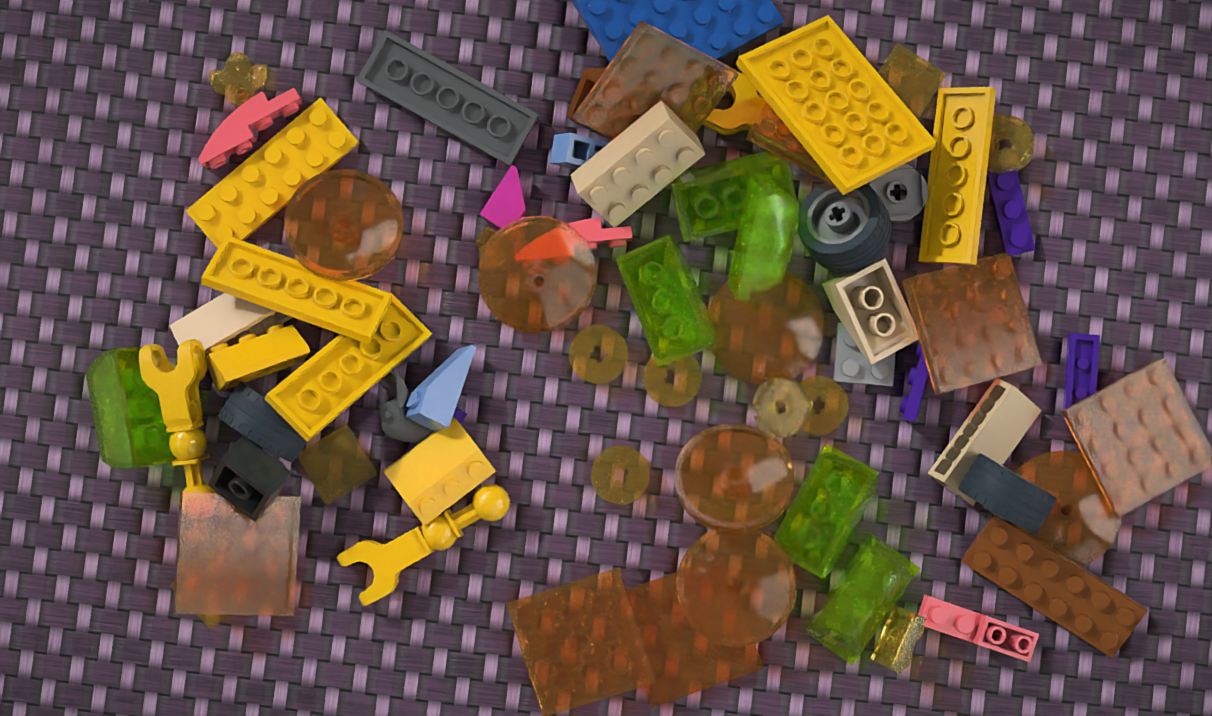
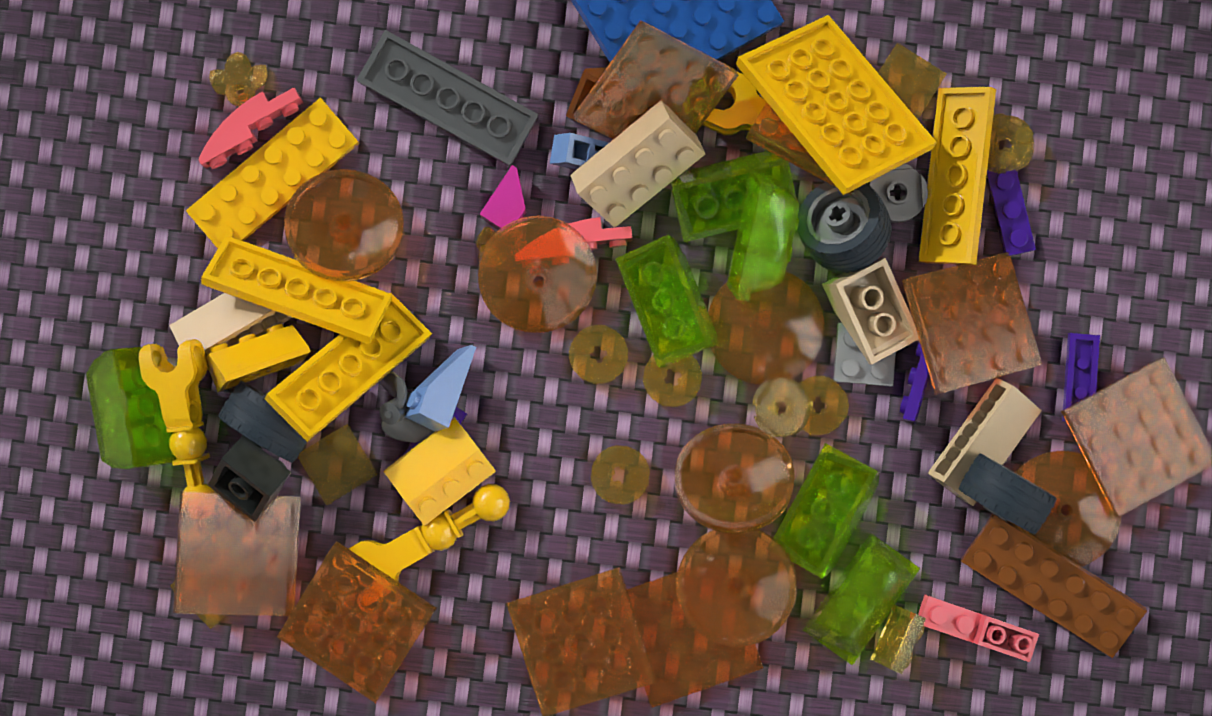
none -> clear orange plate [277,542,437,703]

